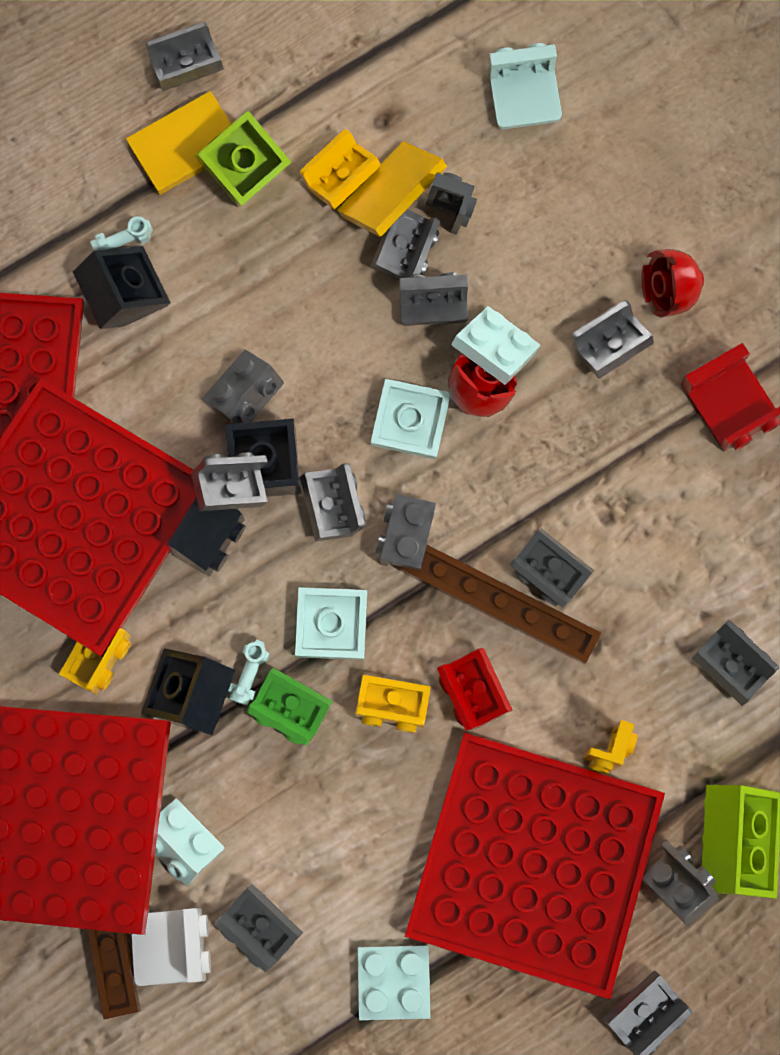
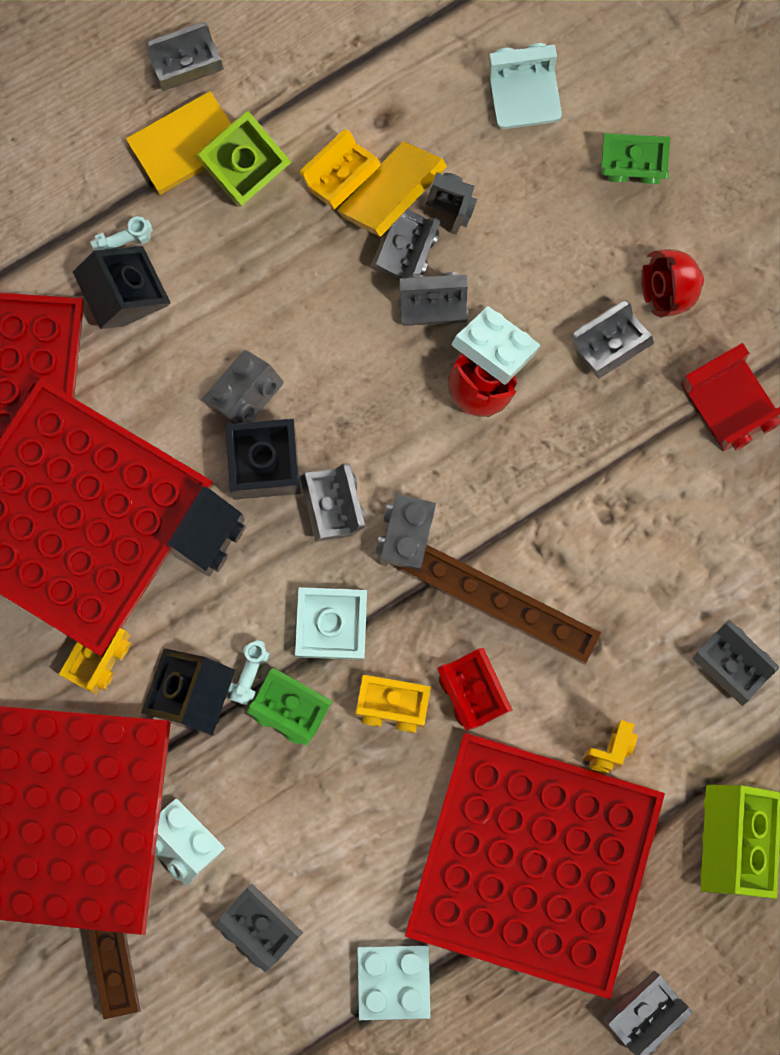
white bracket [132,908,211,986] -> none
flat silver bracket [191,452,268,511] -> none
light aqua plate [371,379,451,460] -> none
dark grey bracket [510,528,595,608] -> none
flat silver bracket [642,840,720,927] -> none
none -> bright green bracket [600,133,671,184]

